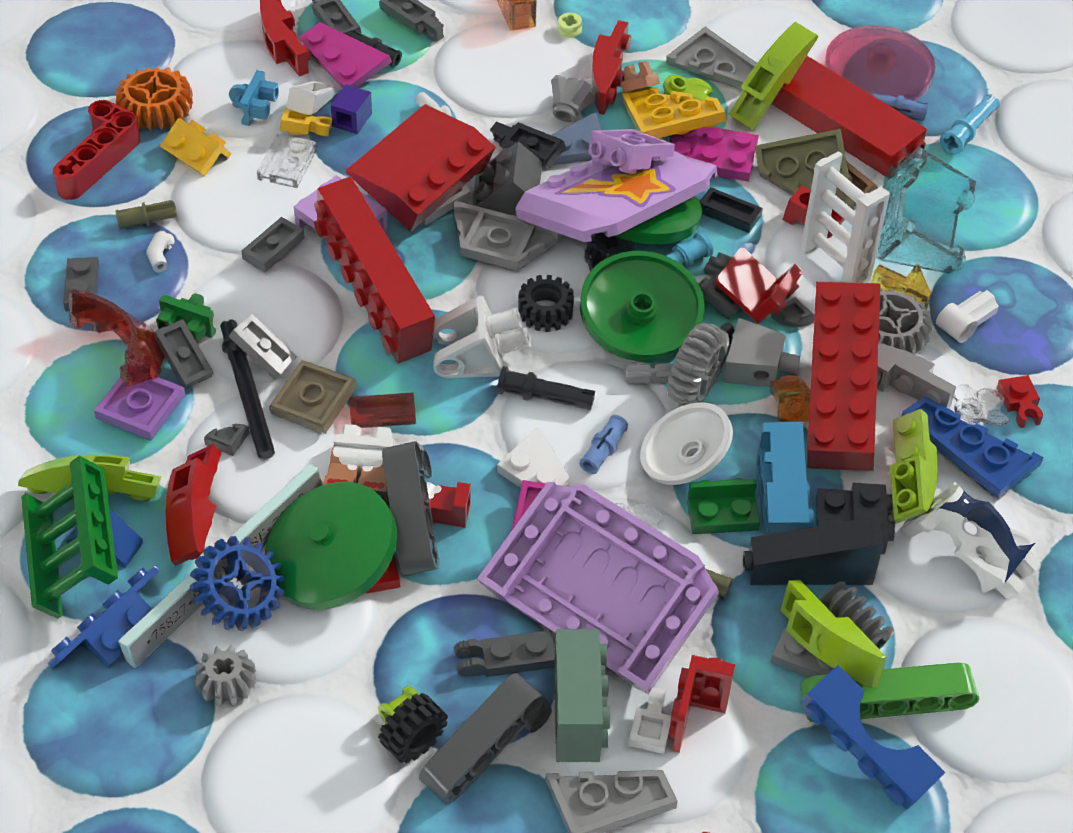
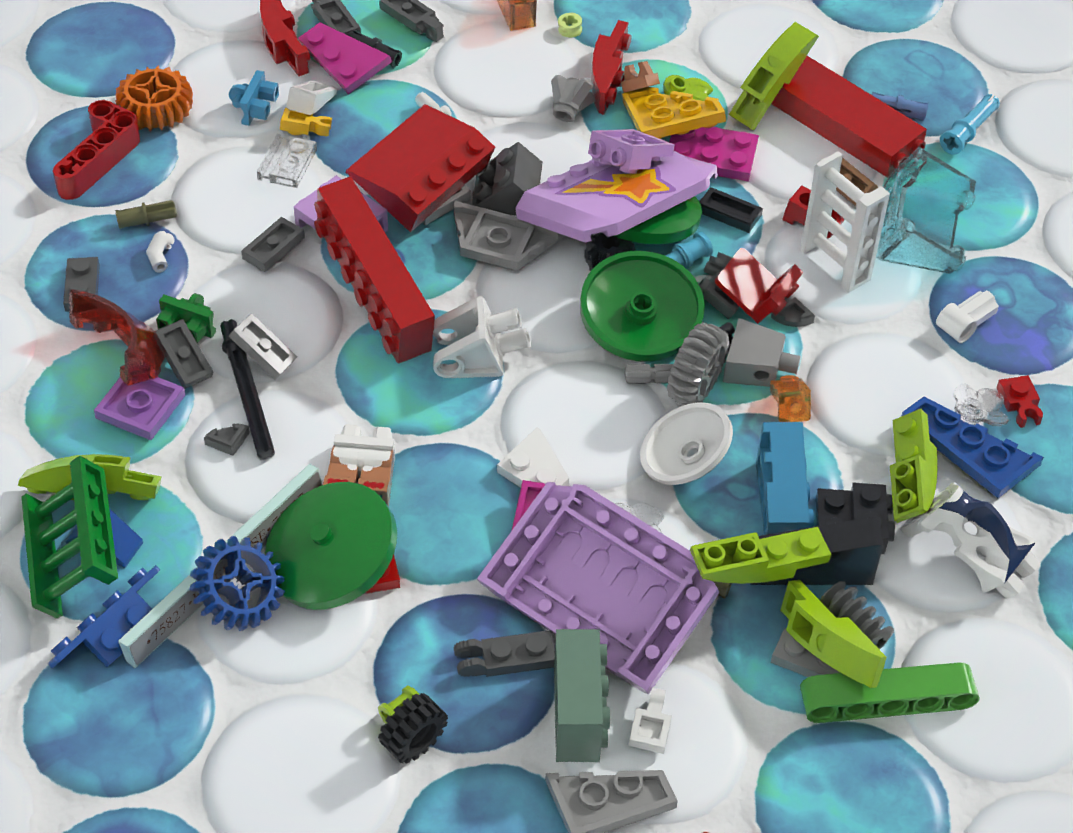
yellow bracket [159,118,232,176] -> none
red slope [165,444,221,566] -> none
light grey gear [195,645,256,708] -> none
dark tan plate [269,360,358,434] -> none
dark purple brick [330,84,372,134] -> none
clear red tile [349,392,416,428] -> none
dark grey beam [382,441,439,576] -> none
dark grey beam [419,673,552,804] -> none
red leg [427,482,471,528] -> none
black hinge [490,121,566,168] -> none
black pin [497,366,596,411] -> none
black tyre [518,275,574,332] -> none
sand blue wing [552,113,602,165] -> none
medium blue pin [579,415,629,474] -> none
light grey wing [666,26,757,90] -> none
red bracket [668,655,735,753] -> none
green bracket [687,478,760,534] -> none
olive plate [755,129,855,210] -> none
blue arch [801,665,946,810] -> none
red brick [807,282,881,471] -> none
clear pink dish [824,25,935,101] -> none
clear yellow slope [871,264,931,310] -> none
light grey slope [877,343,957,409] -> none
light grey gear [878,287,932,354] -> none
none -> lime slope [690,527,831,584]

